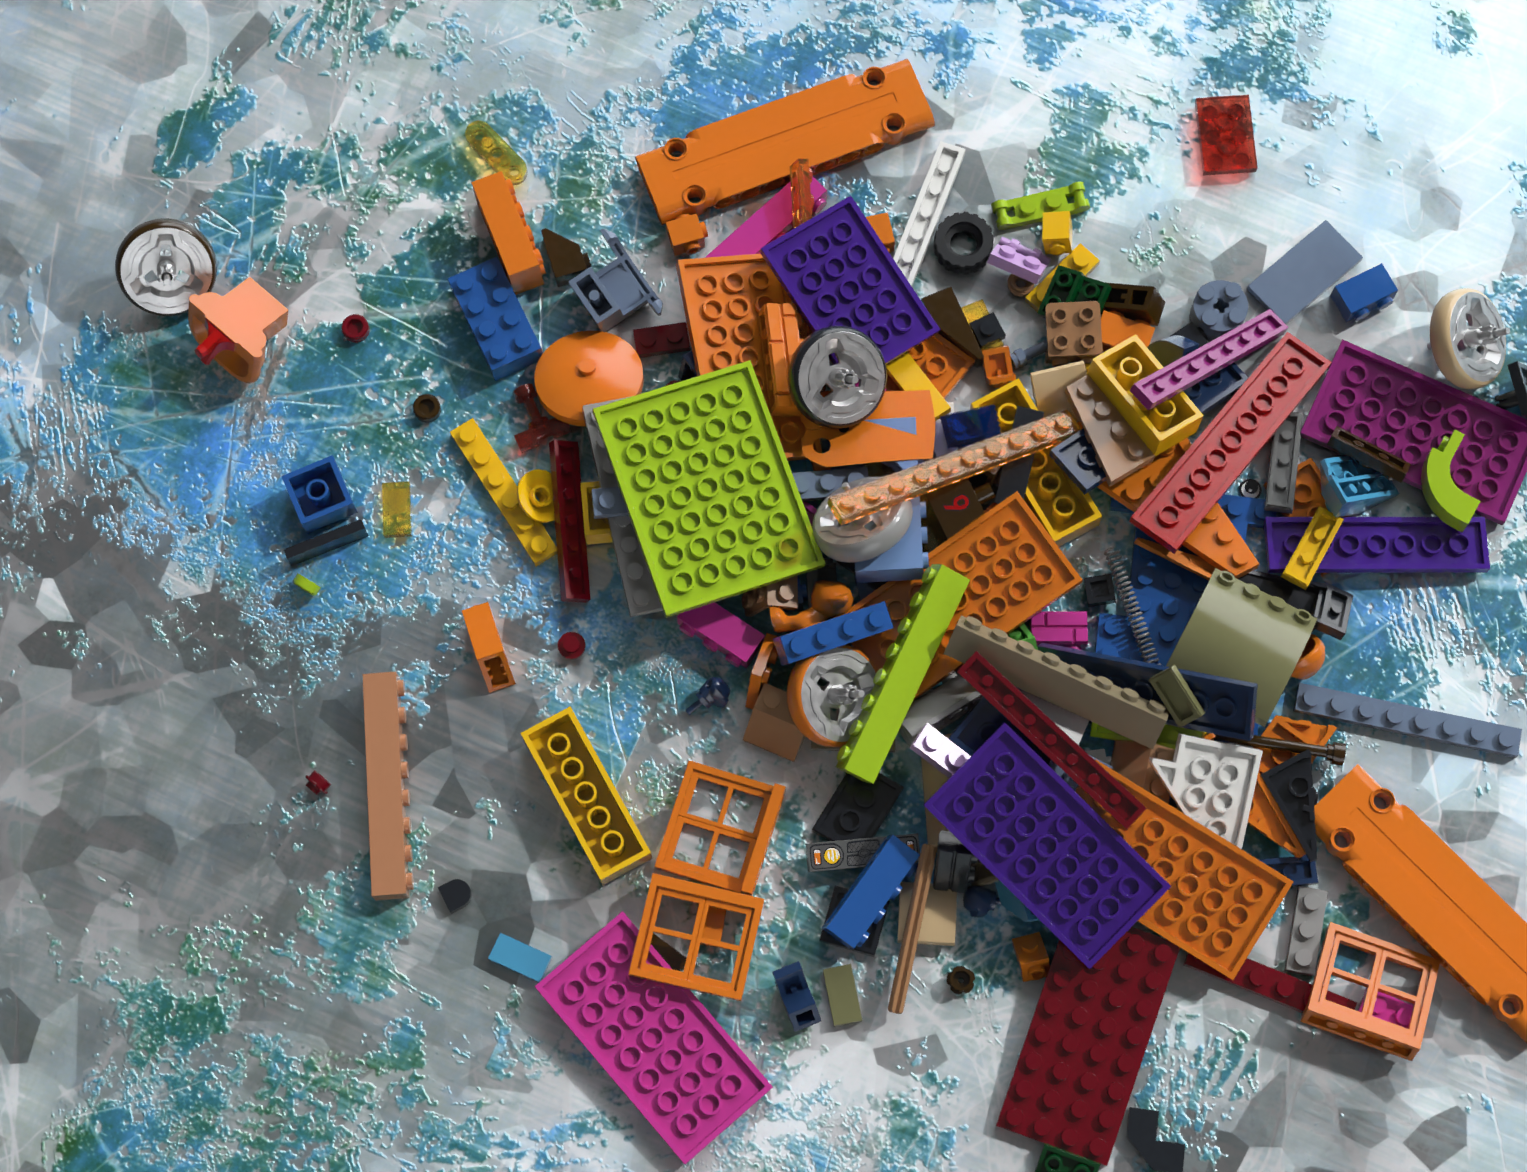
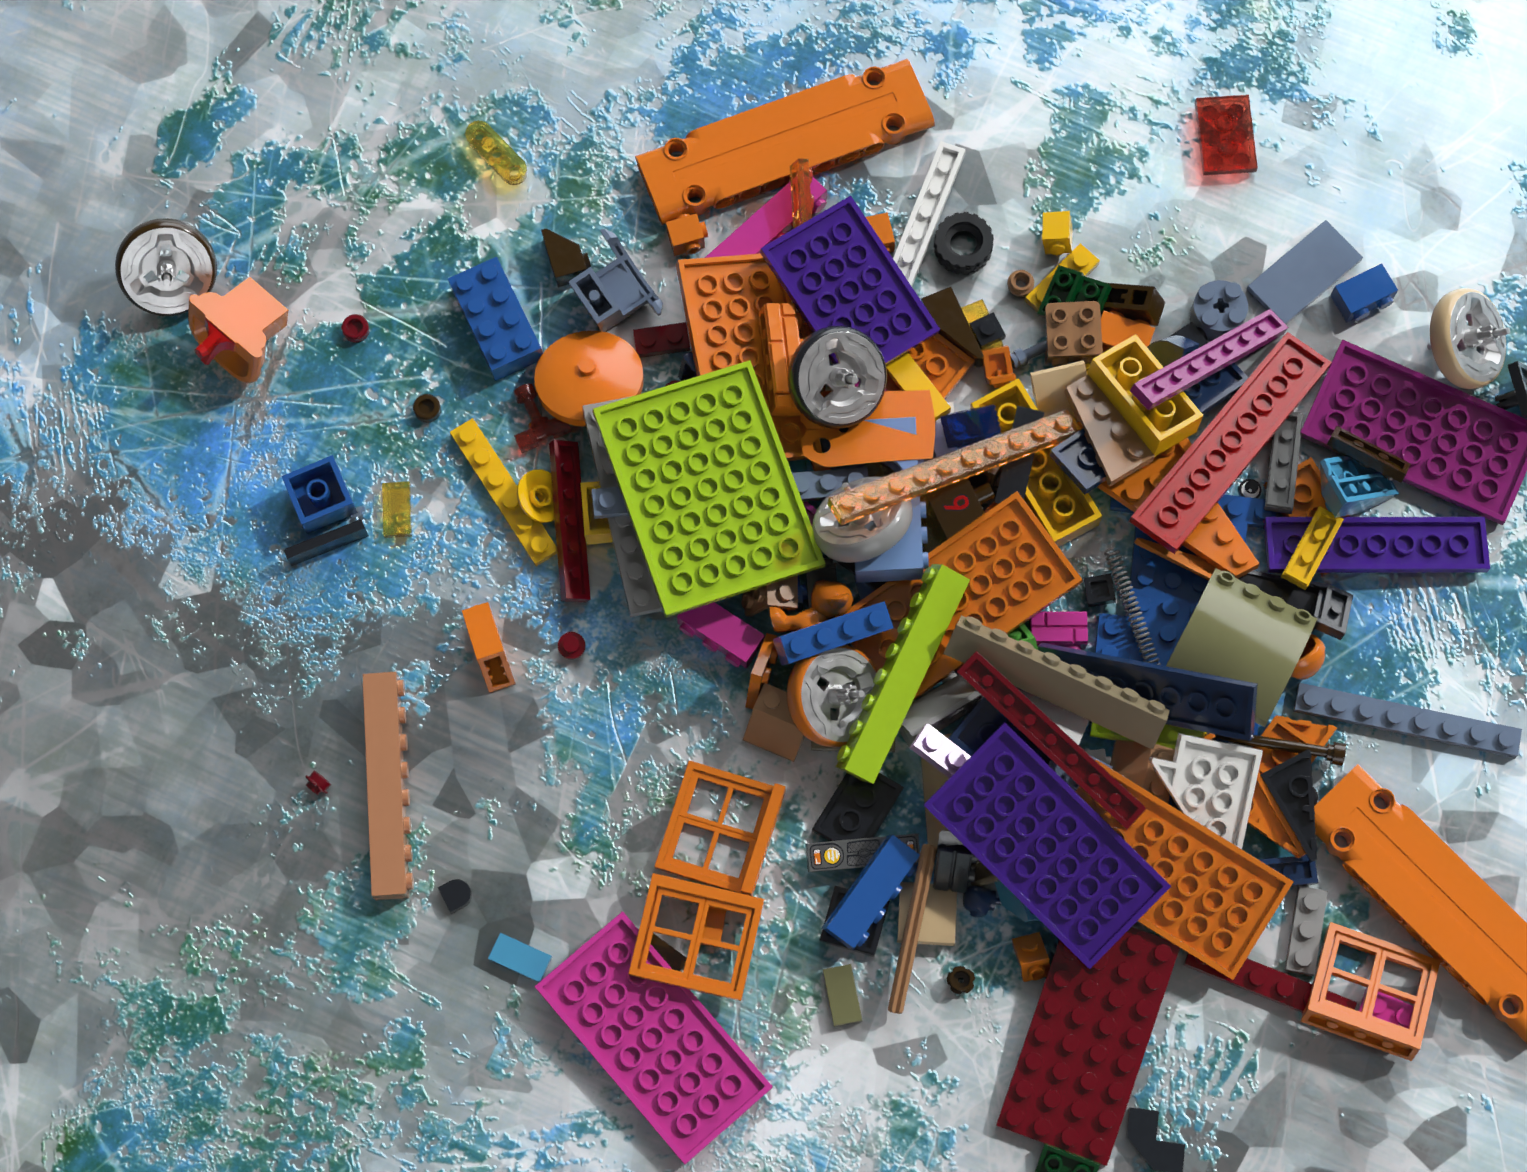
lime tile [293,573,321,596] -> none
orange brick [471,171,546,295] -> none
yellow brick [521,706,653,885] -> none
dark blue piece [685,677,730,715] -> none
dark blue brick [772,961,821,1032] -> none
lavender plate [987,237,1051,284] -> none
lime plate [991,182,1090,231] -> none
olive tile [1149,664,1205,728] -> none
lime arch [1421,430,1480,532] -> none

